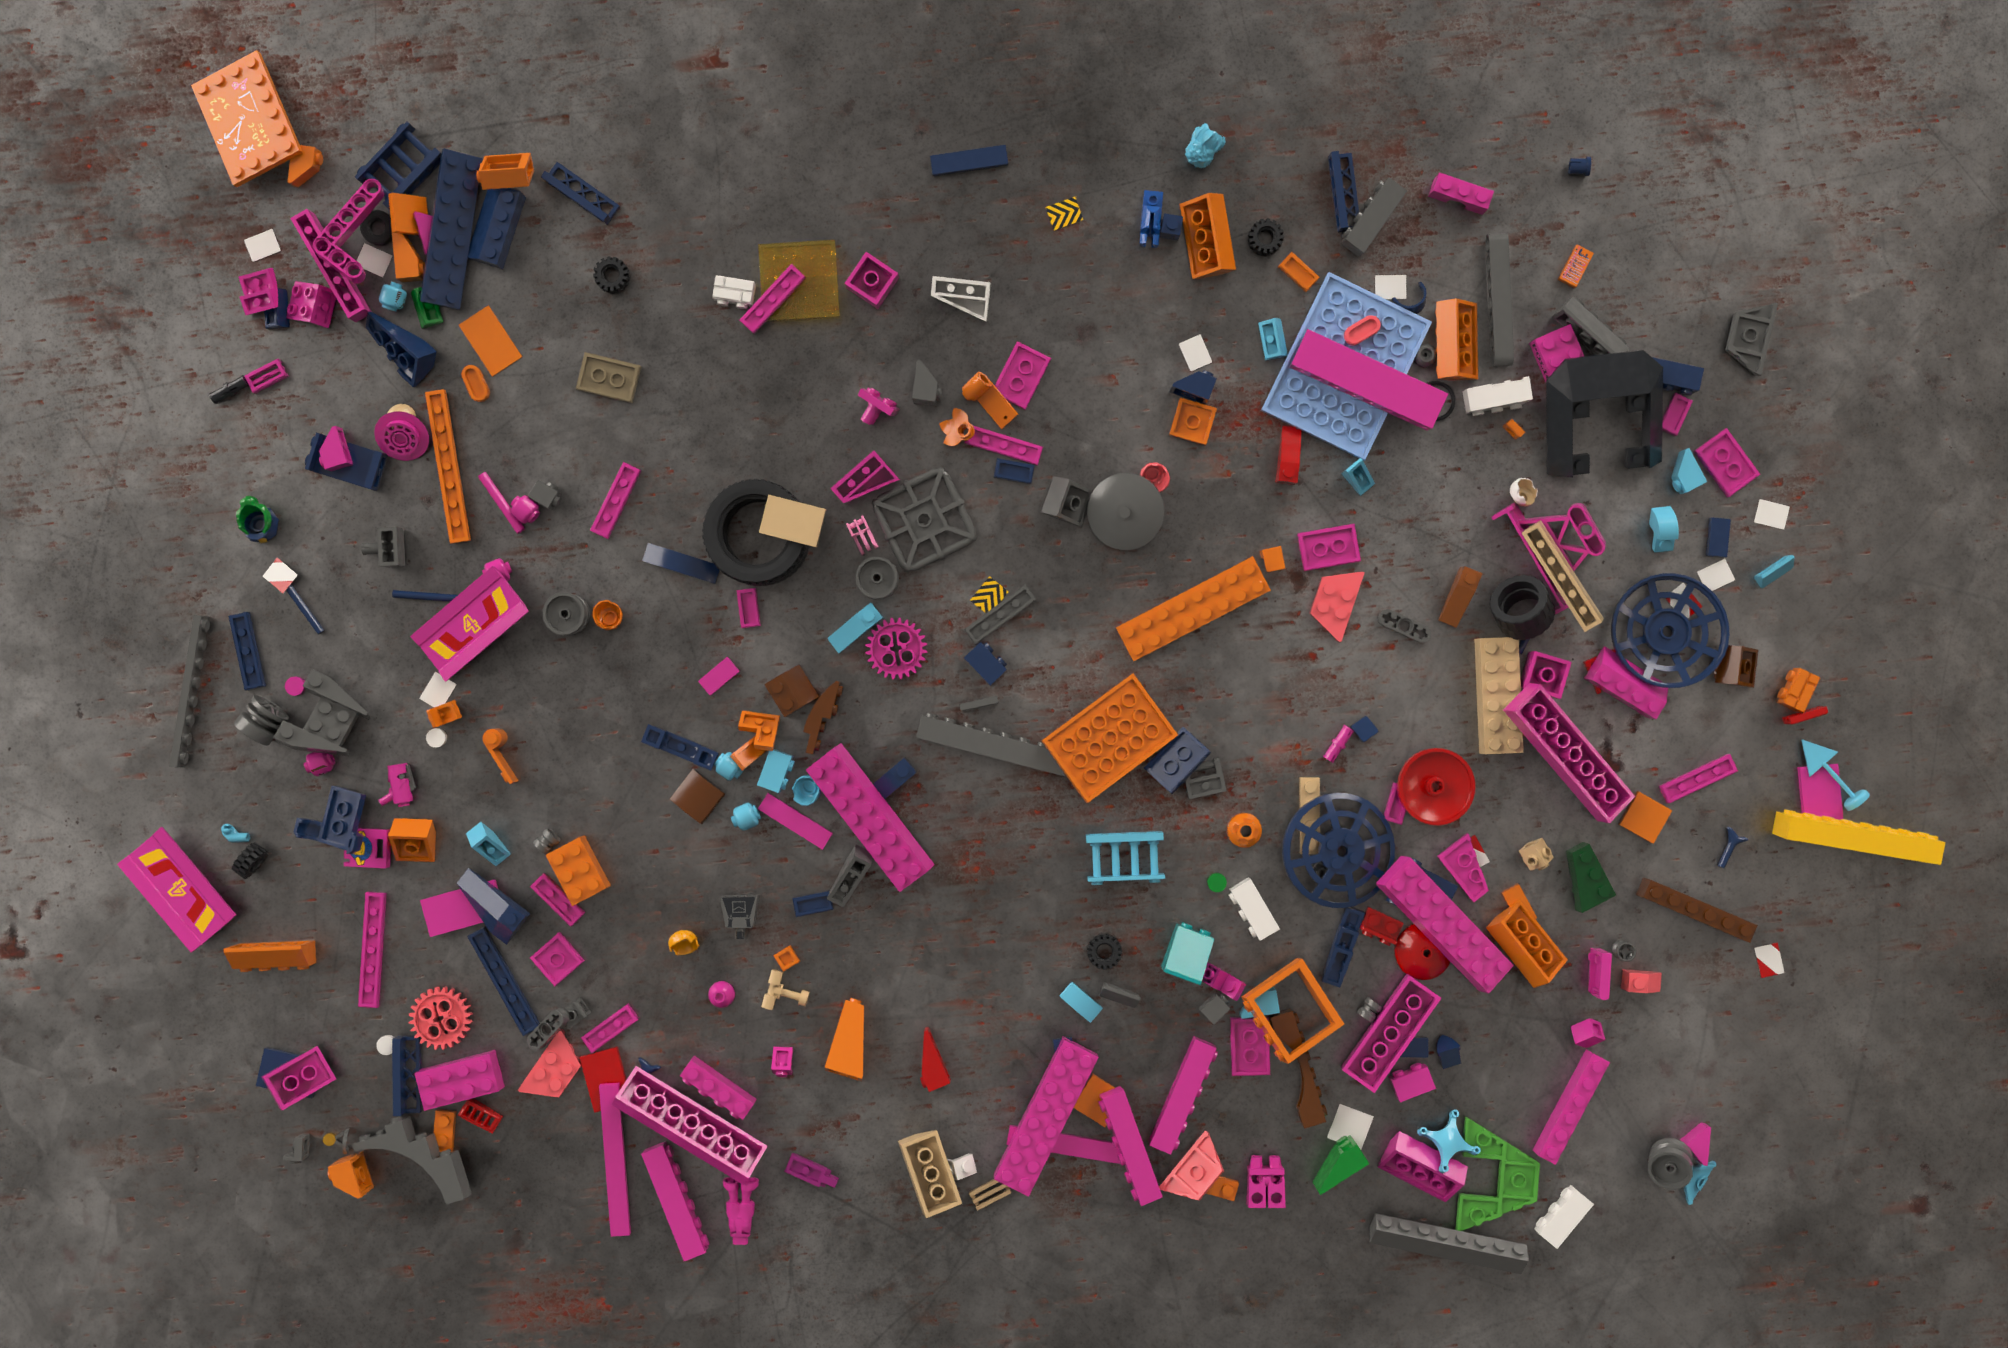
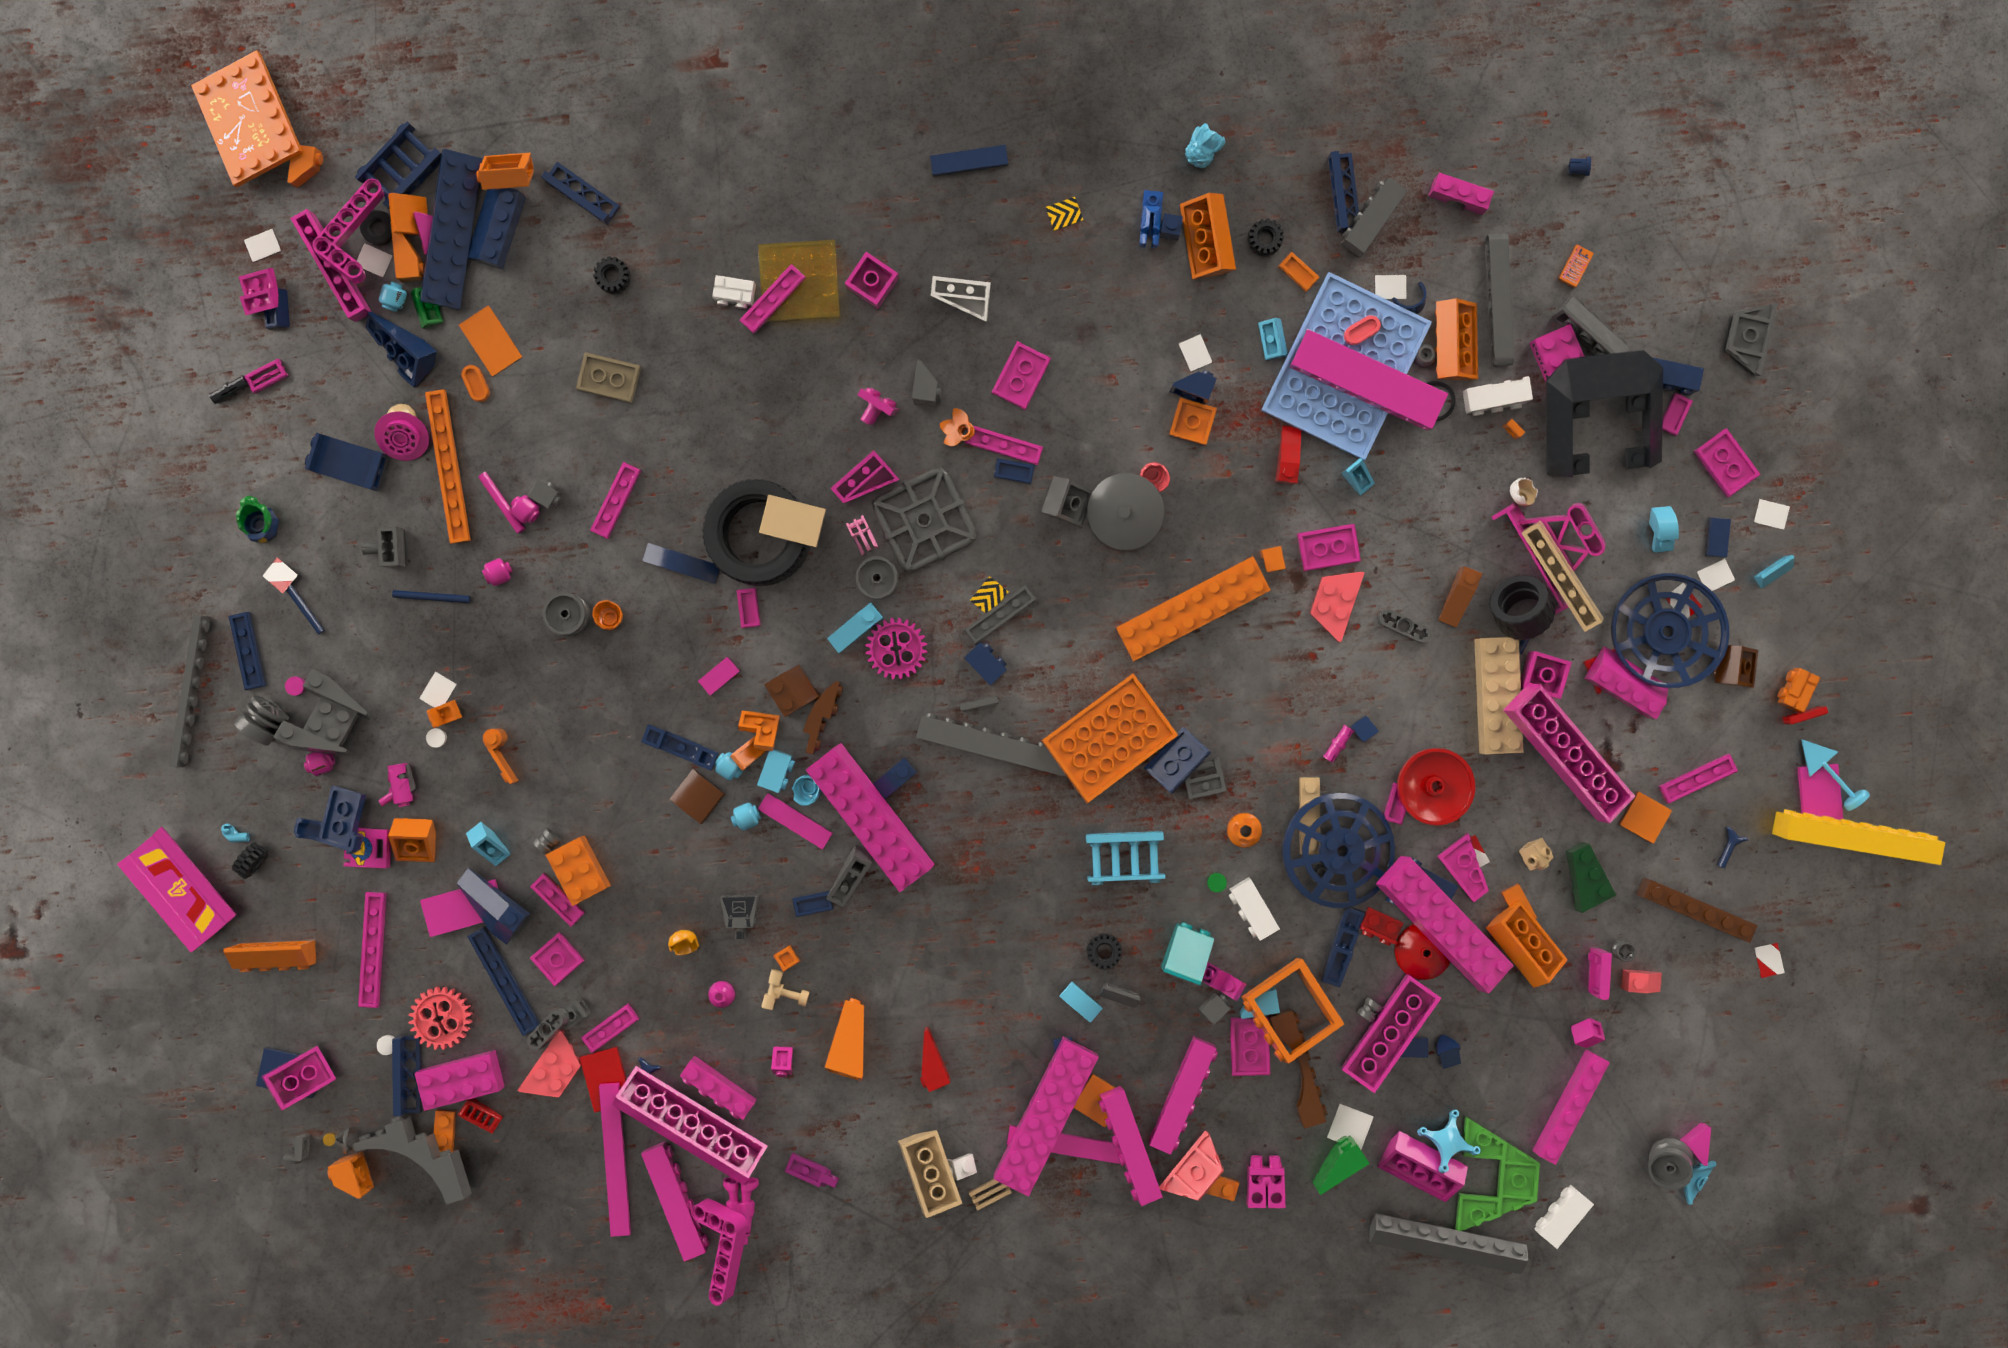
dark pink bracket [286,281,336,328] -> none
dark pink slope [319,426,353,471] -> none
dark pink hinge [410,566,529,682] -> none
orange door [962,372,1018,429] -> none
dark pink brick [1388,1063,1436,1102] -> none
medium azure slope [1671,448,1707,494] -> none
none -> dark pink beam [691,1198,748,1306]

